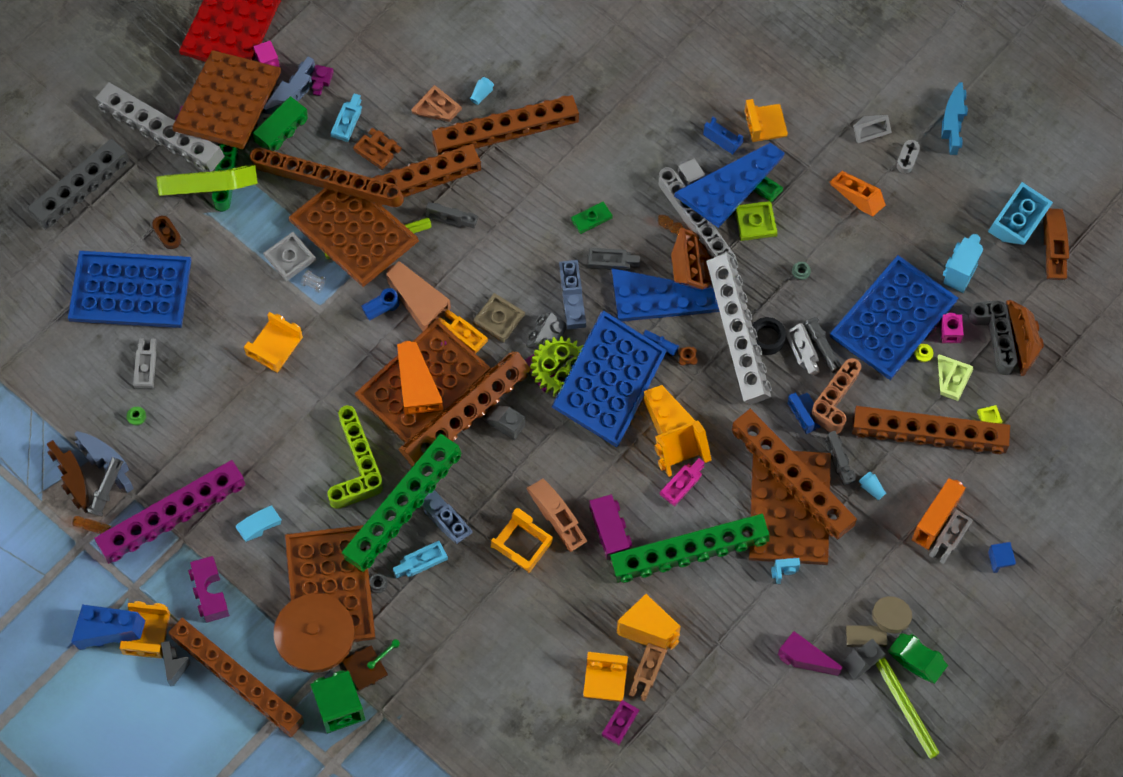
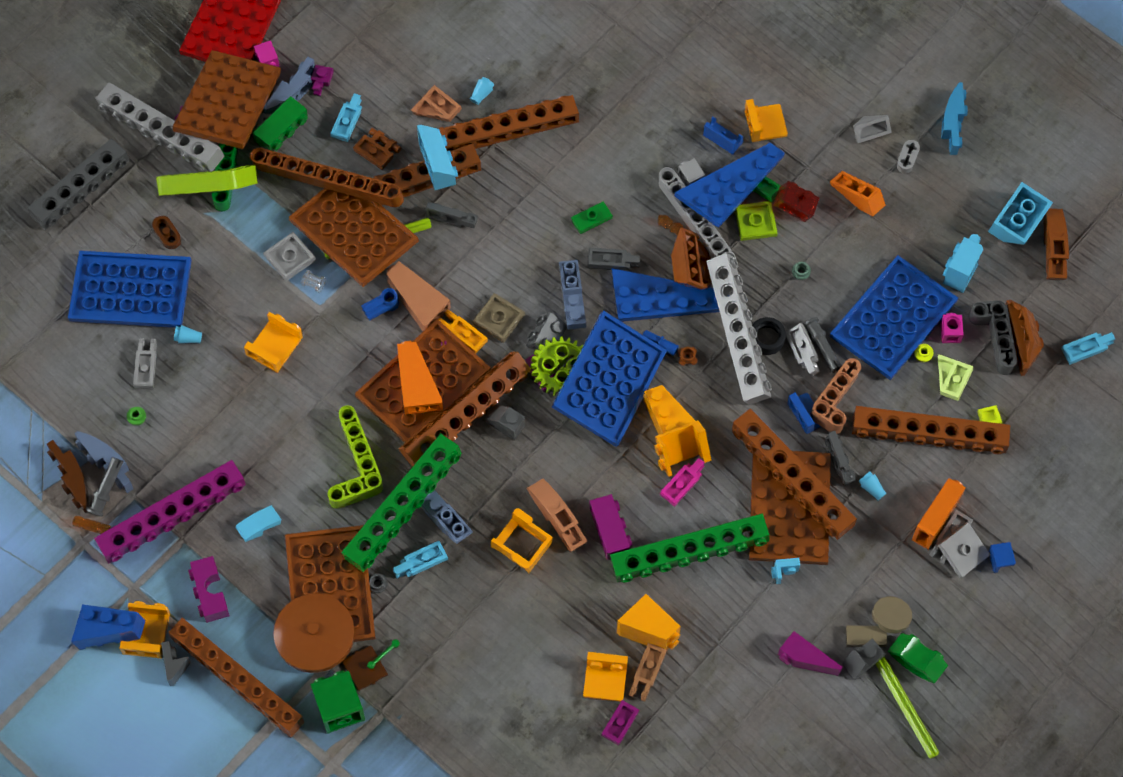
none -> medium azure cone [174,325,202,344]
none -> medium azure slope [417,125,458,190]
none -> clear red brick [773,181,820,222]
none -> light grey plate [938,522,990,578]
none -> medium azure hinge [1061,332,1115,365]

